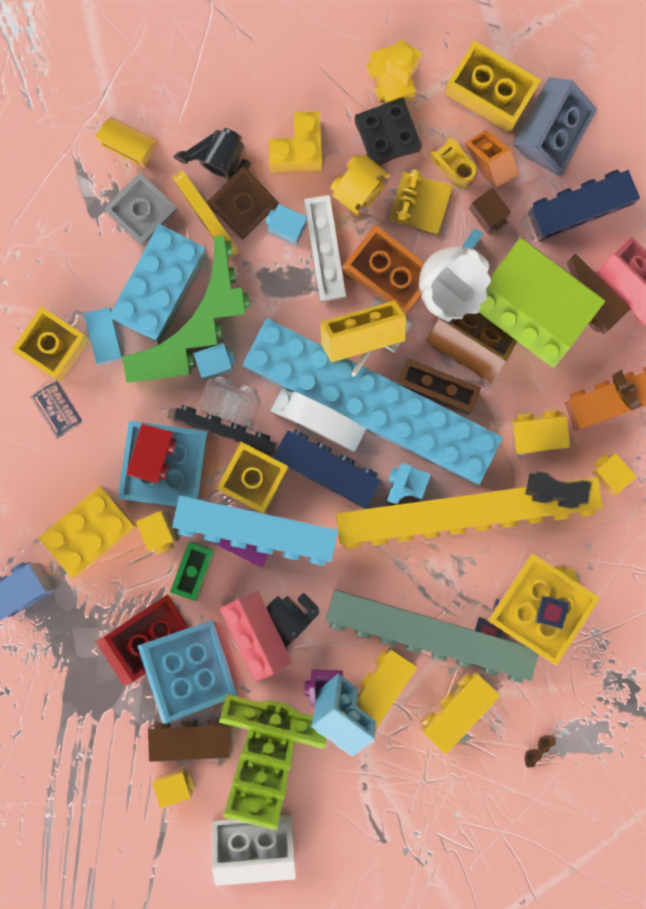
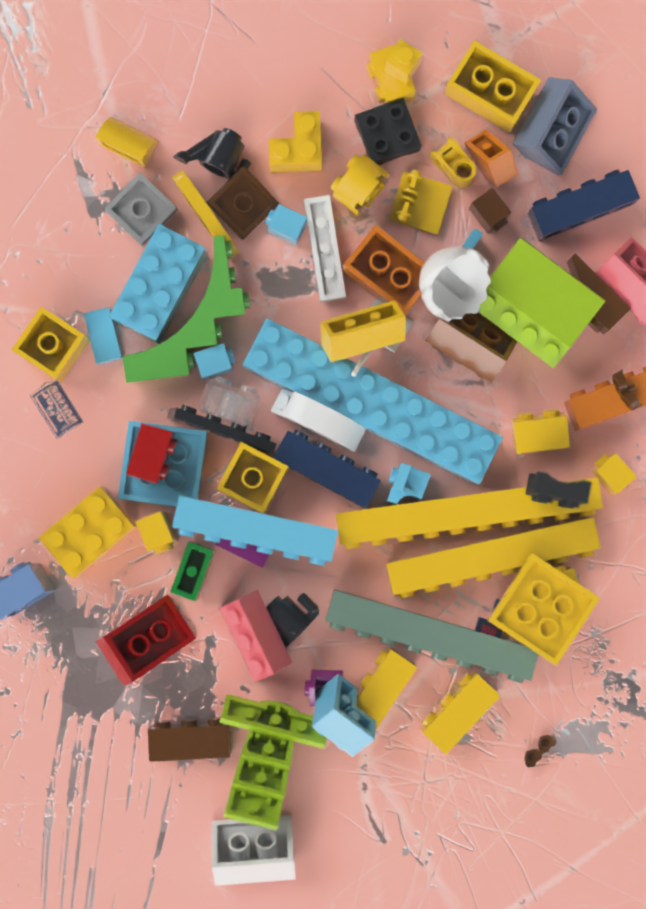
medium azure plate [138,620,238,723] -> none
yellow brick [152,768,196,809] -> none
reddish brown brick [397,358,482,415] -> none
tile [535,596,569,629] -> none
none -> yellow brick [385,517,601,599]

